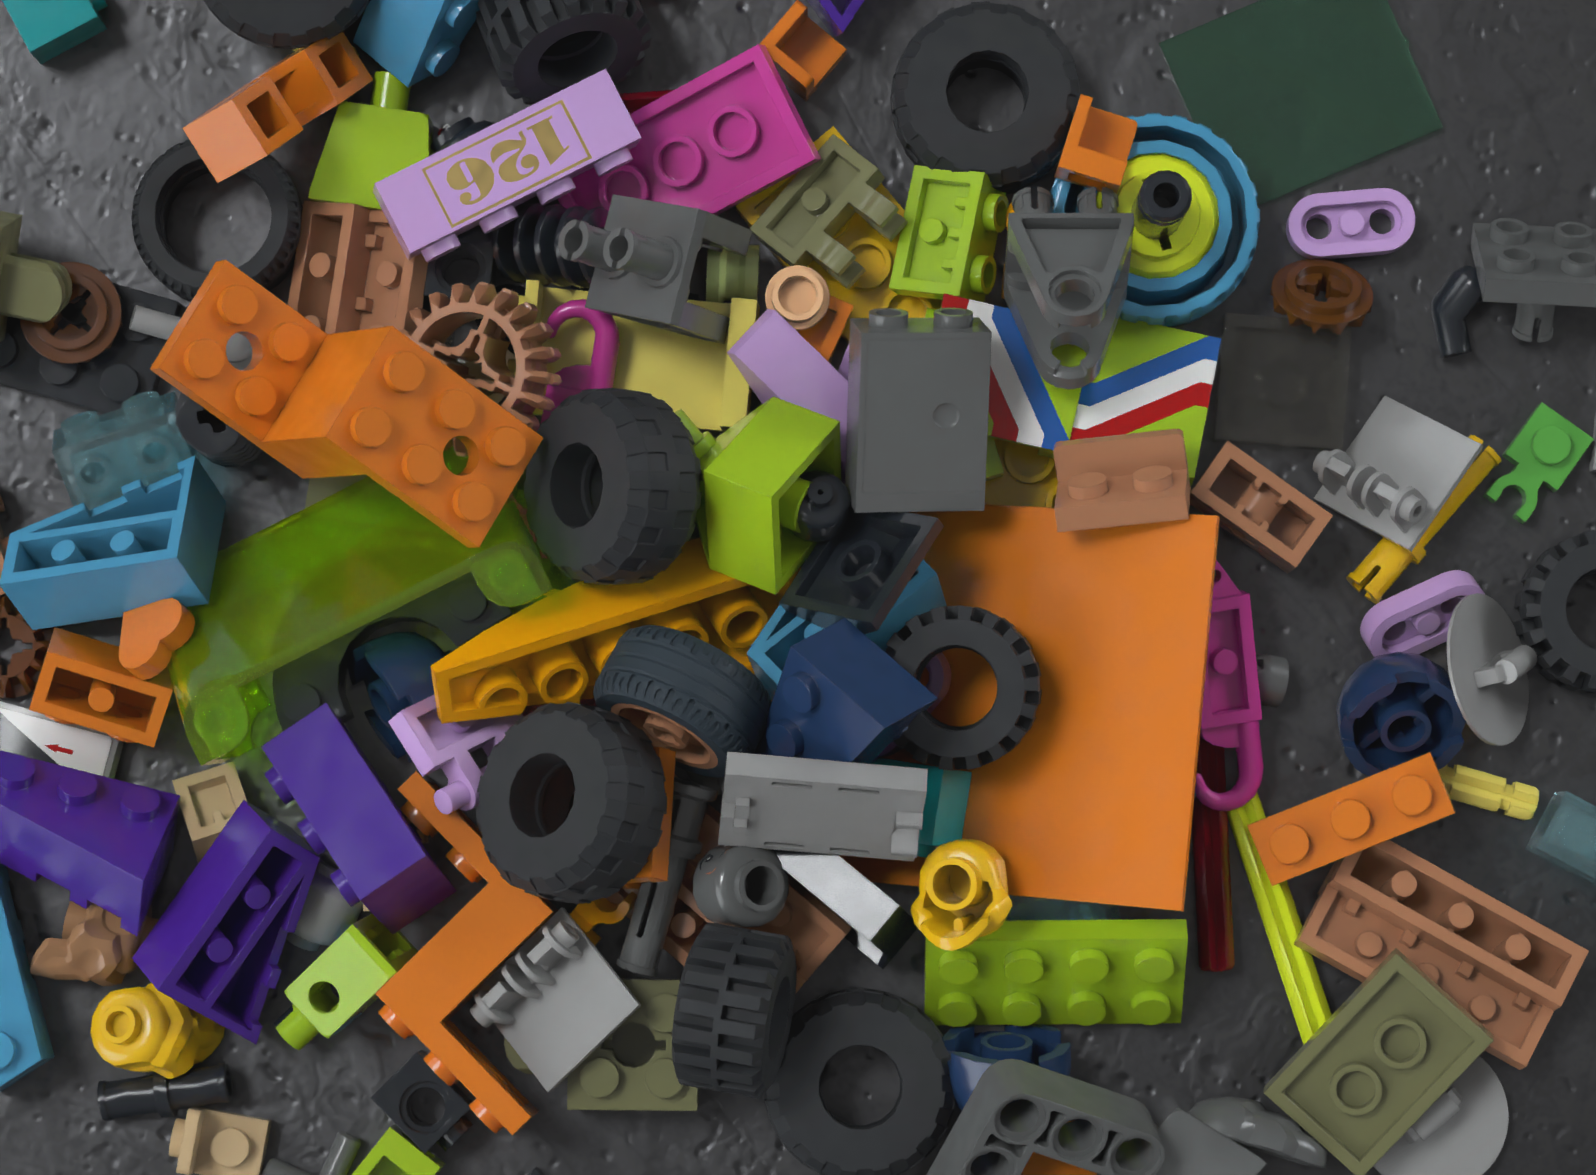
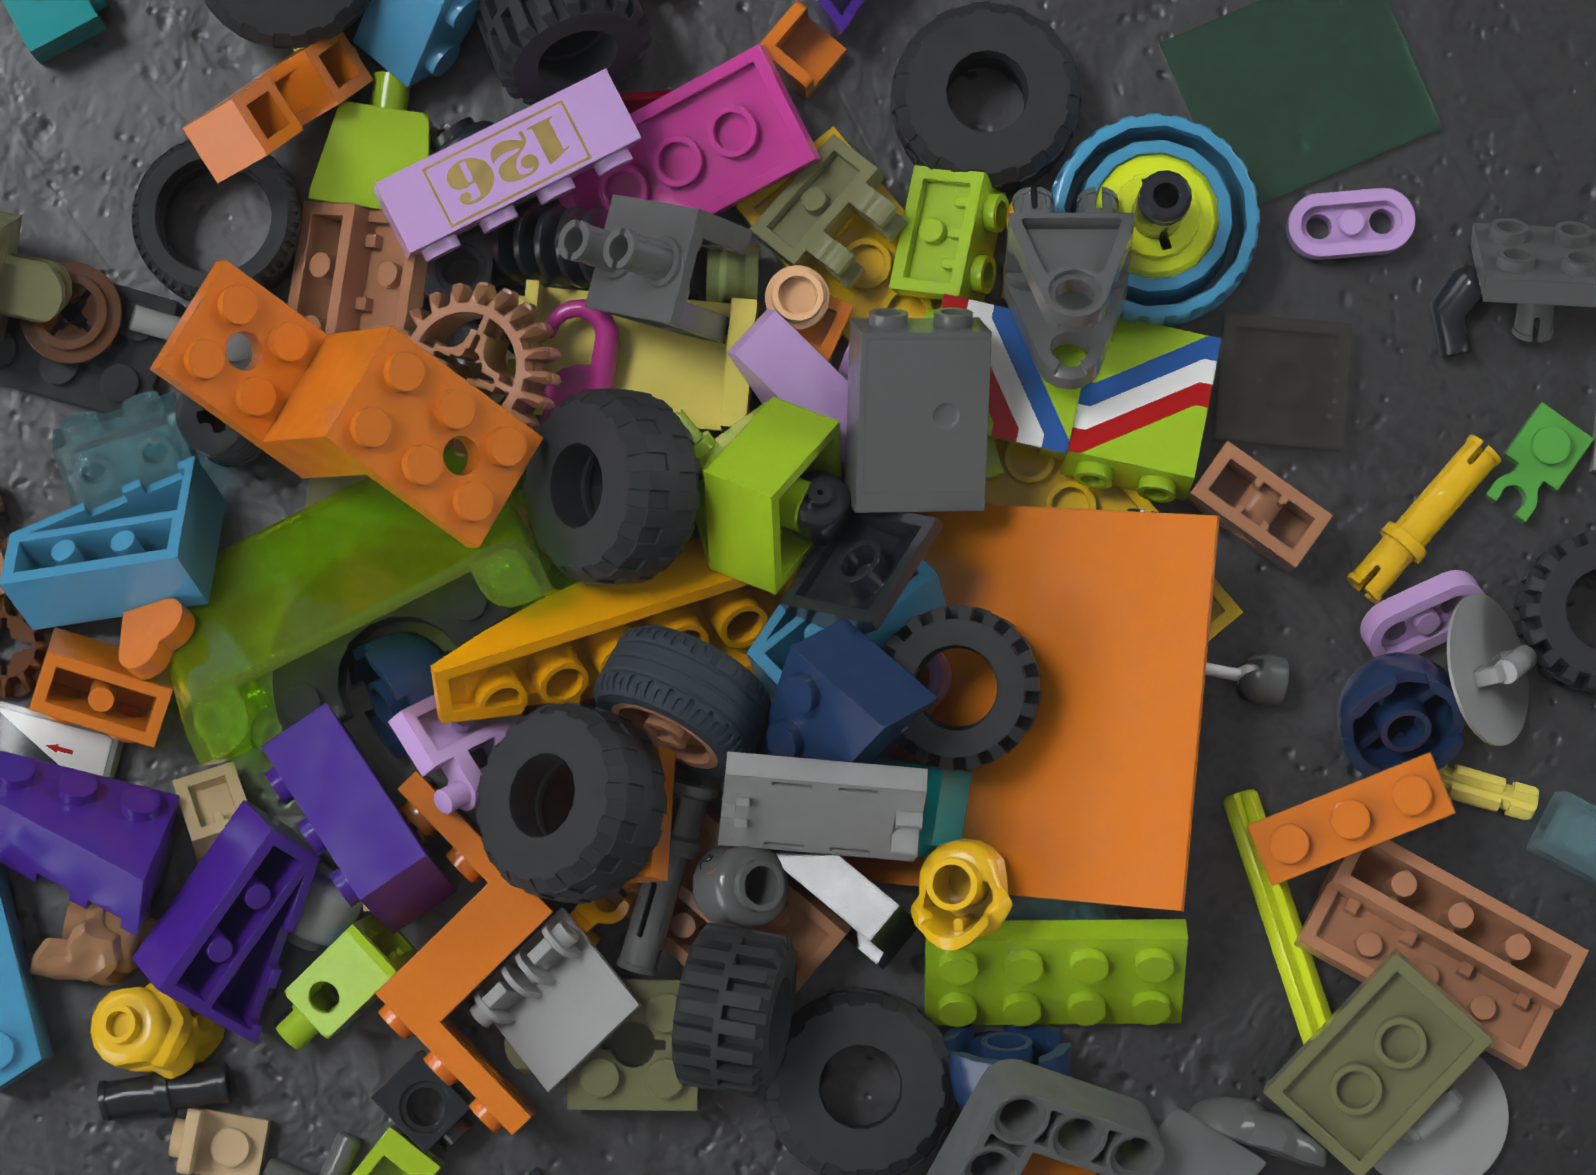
nougat bracket [1053,429,1191,532] -> none
orange panel [1054,94,1138,194] -> none
dark red axle [1192,737,1235,972] -> none
dark pink plate [1195,559,1264,811] -> none
reddish brown gear [1270,259,1373,335] -> none
light grey hinge [1313,396,1483,552] -> none

